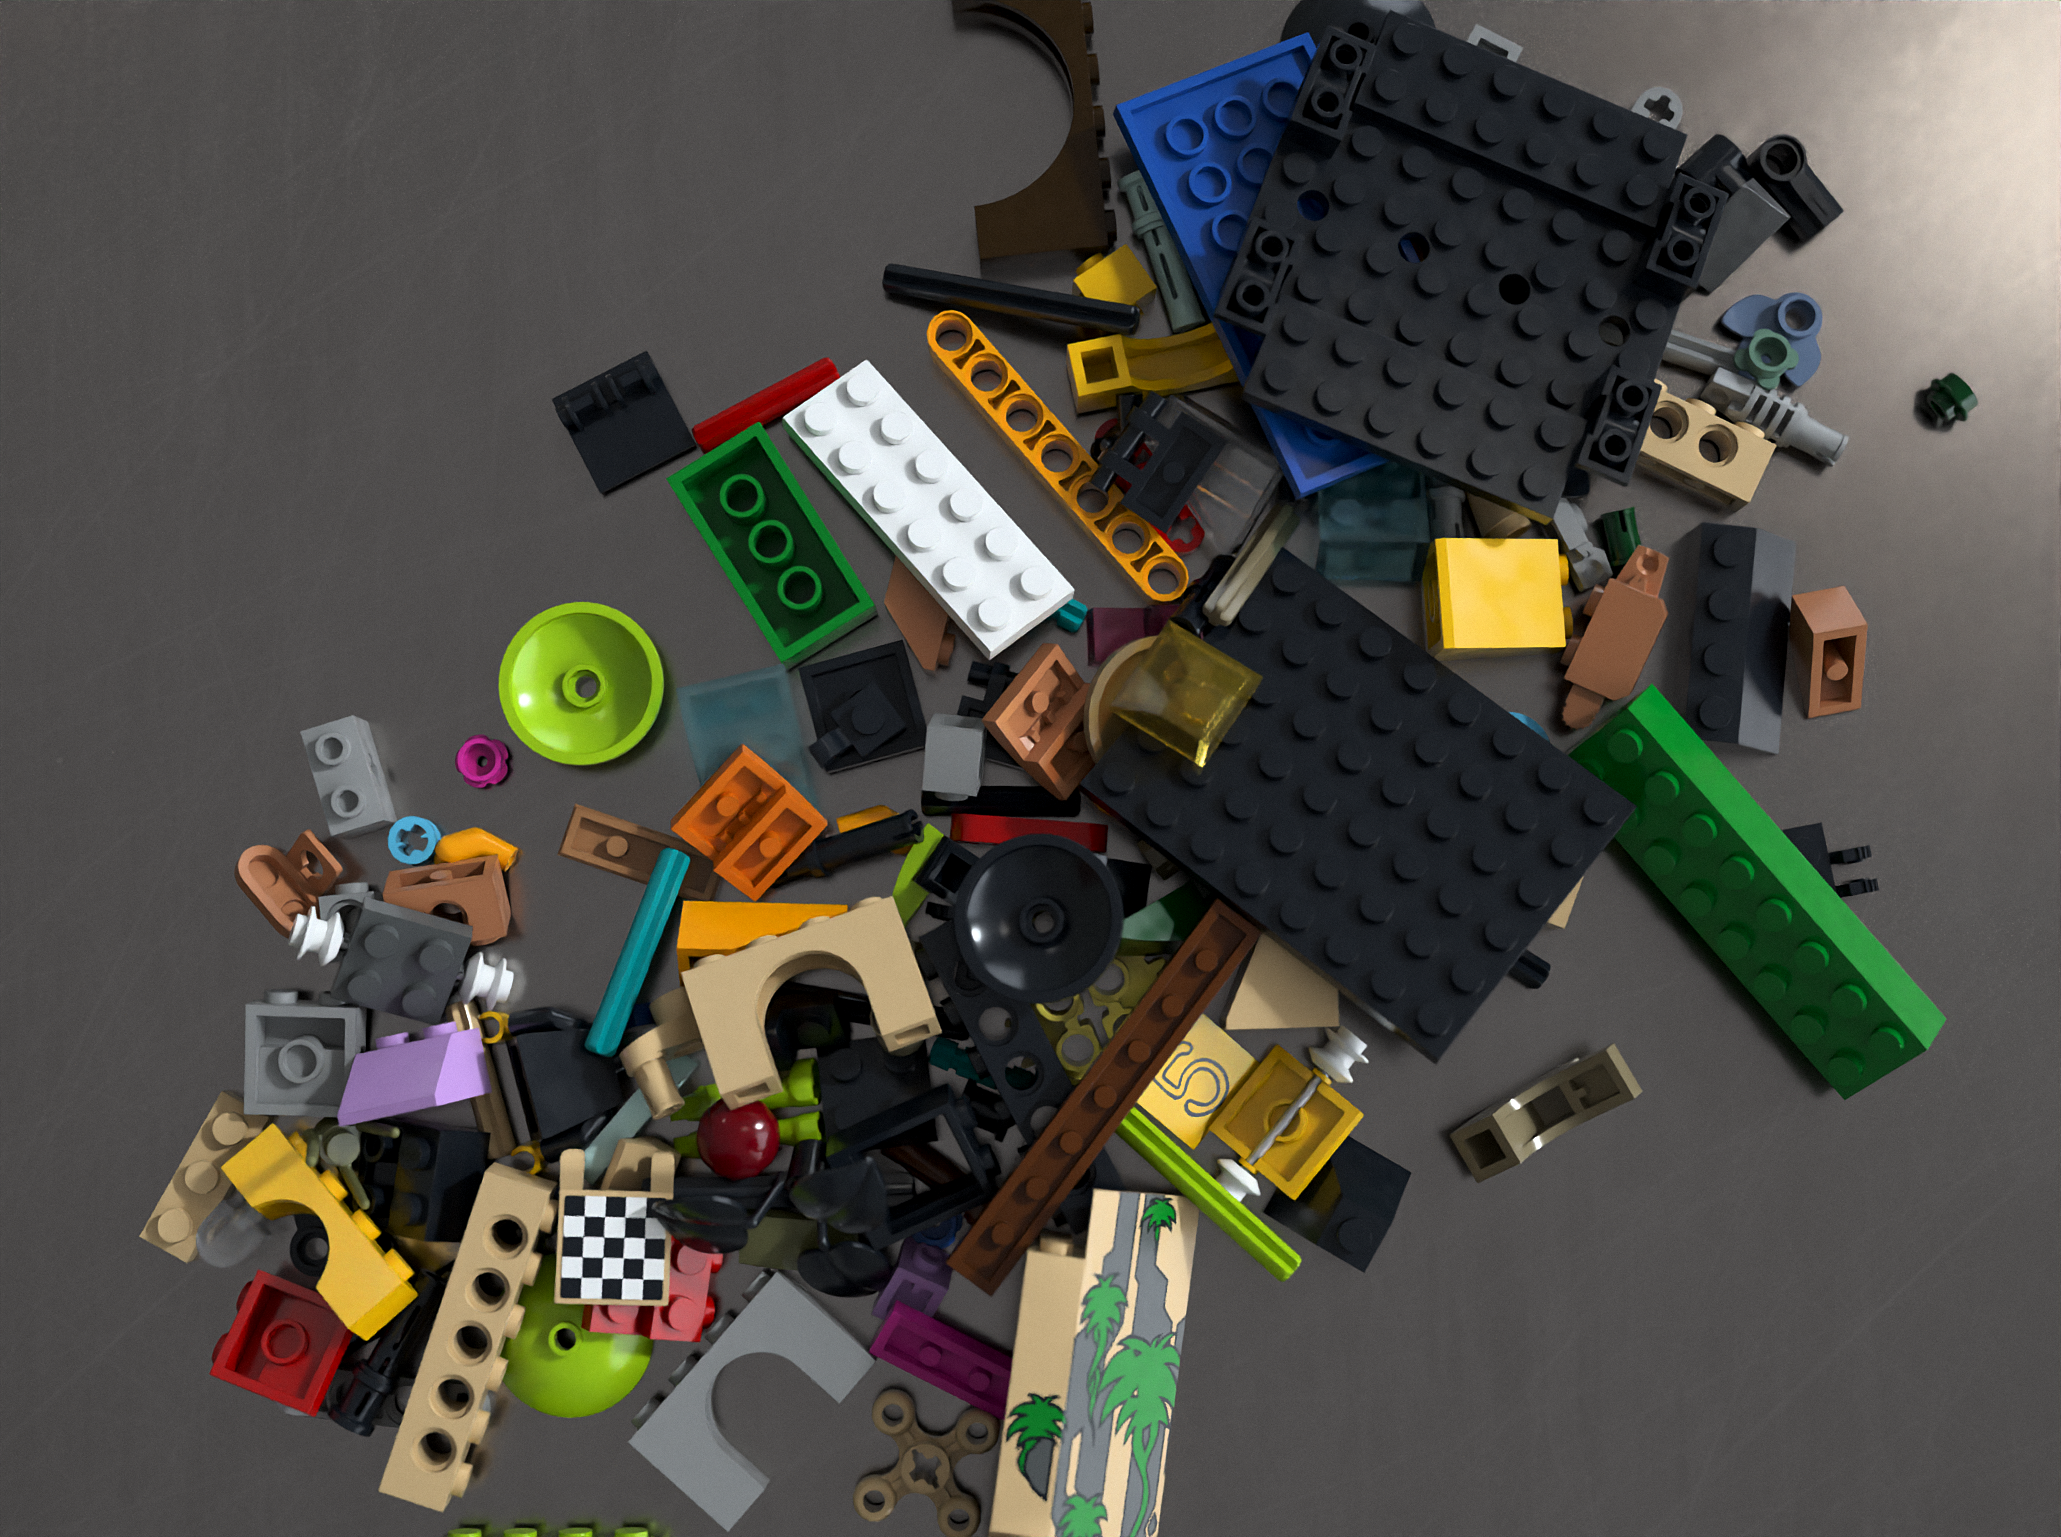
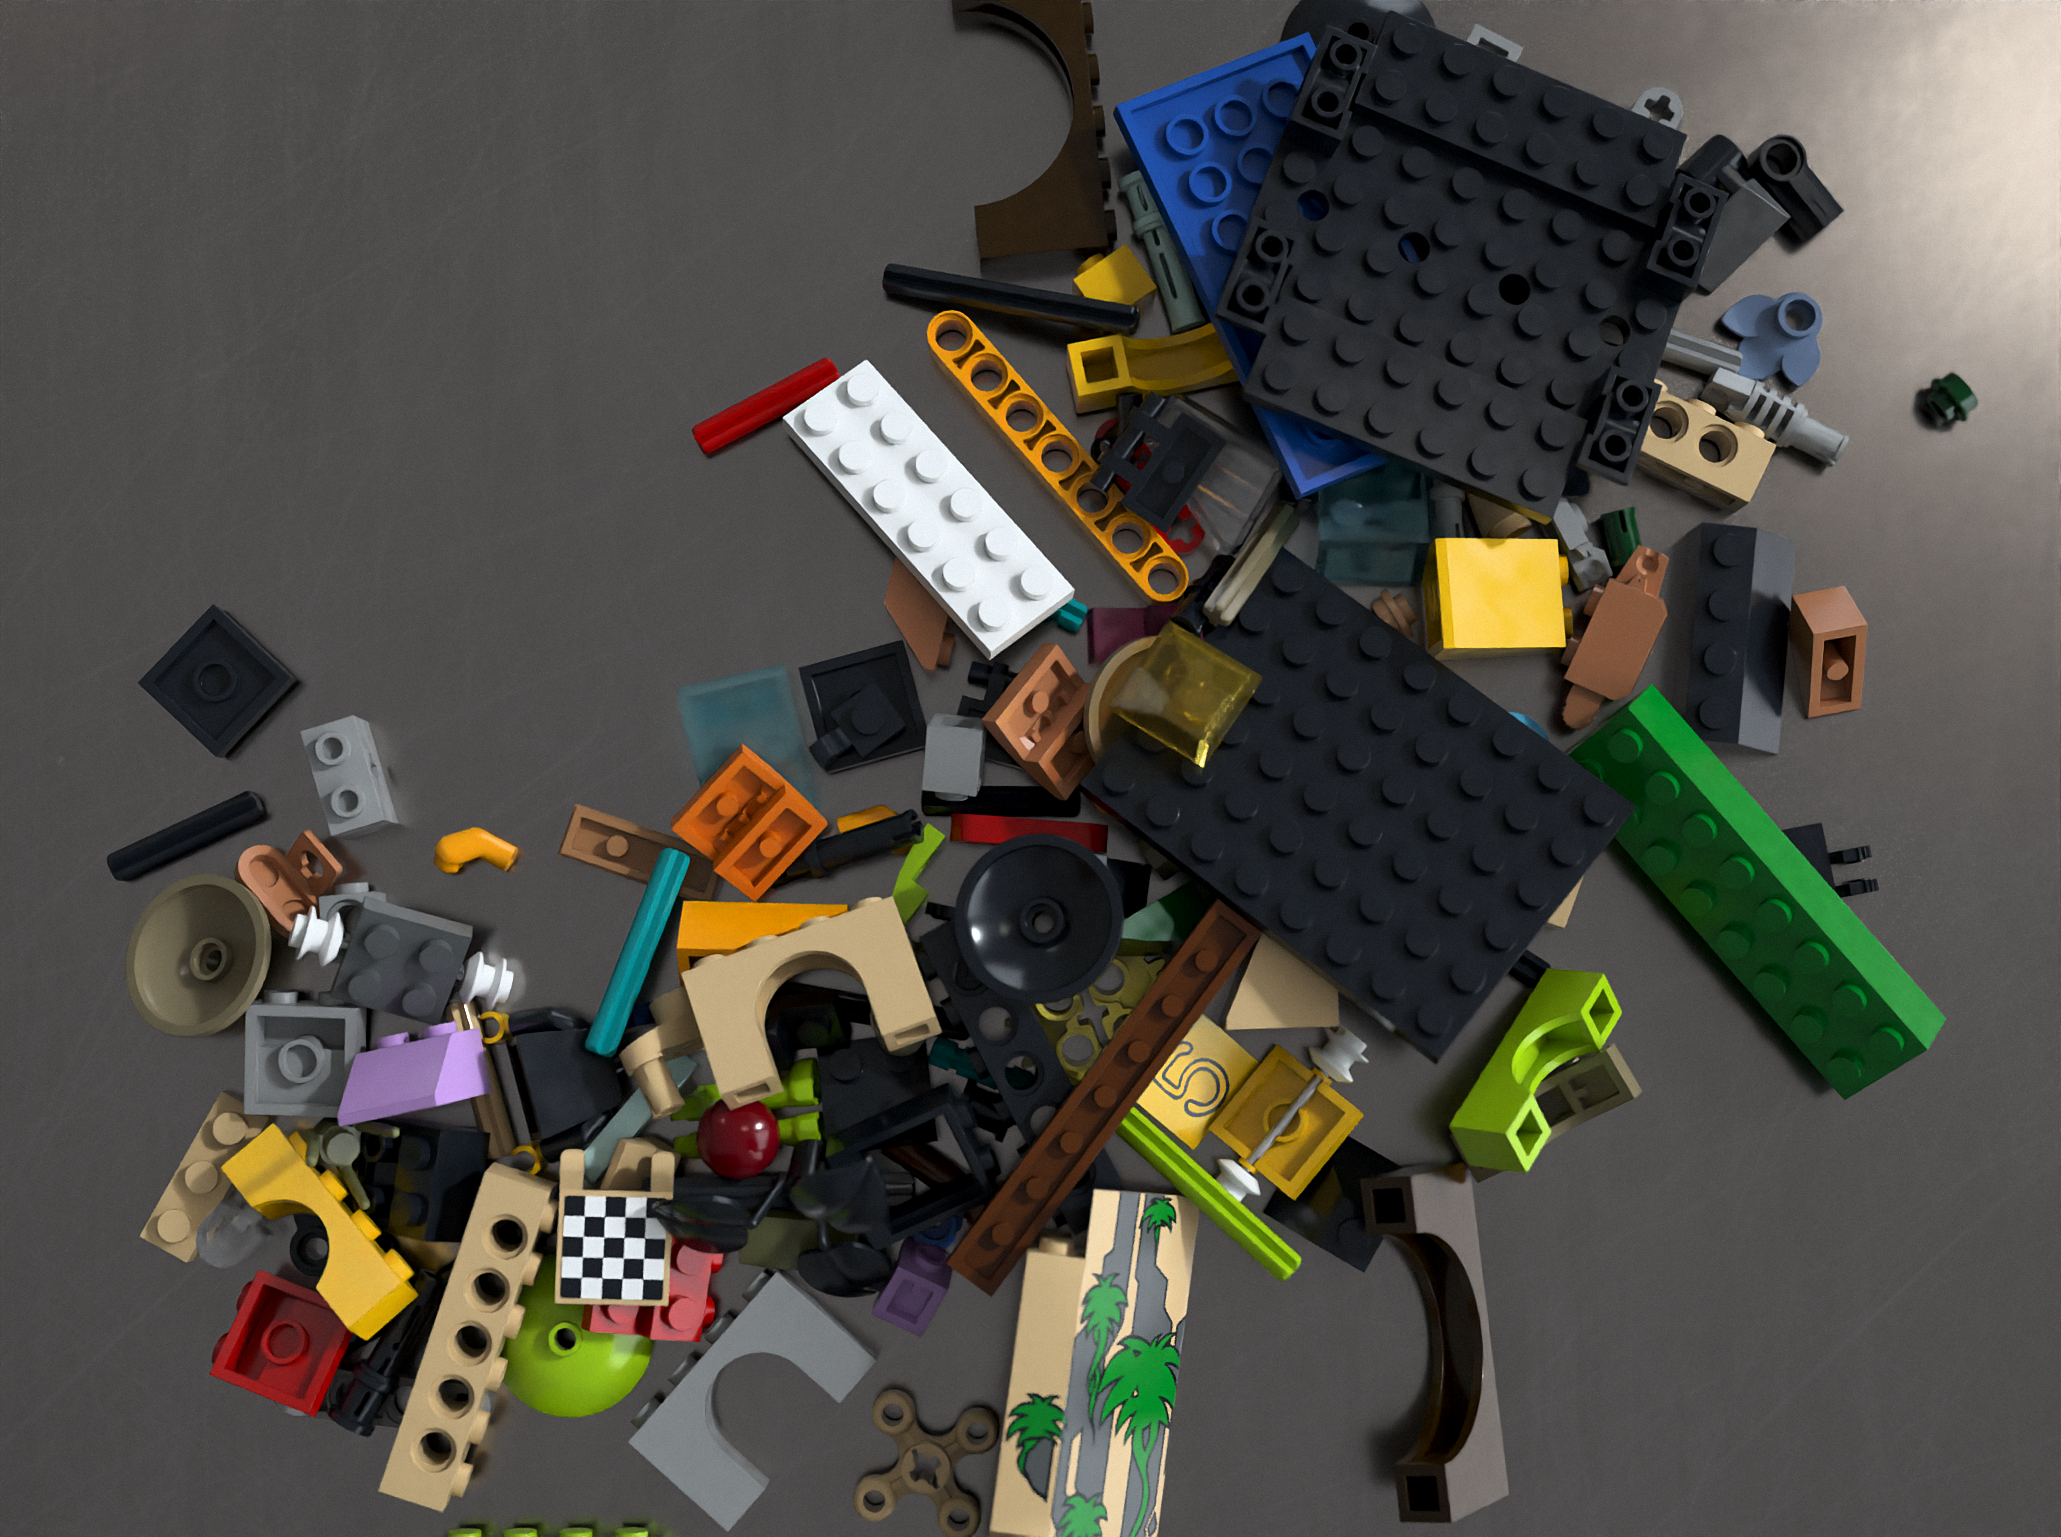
nougat brick [382,854,511,946] -> none
medium azure bush [387,816,441,866] -> none
dark pink plate [455,734,509,788] -> none
lime dish [499,602,664,766] -> none
black hinge [552,350,696,494] -> none
green brick [666,421,878,670] -> none
dark pink plate [869,1300,1013,1421] -> none
black slope [915,835,980,907] -> none
sand green plate [1733,329,1799,390] -> none
none -> black axle [106,791,264,881]
none -> dark tan dish [125,874,272,1038]
none -> black plate [138,604,297,758]
none -> dark brown arch [1360,1161,1509,1523]
none -> light nougat plate [1371,589,1418,638]
none -> lime arch [1449,968,1623,1174]

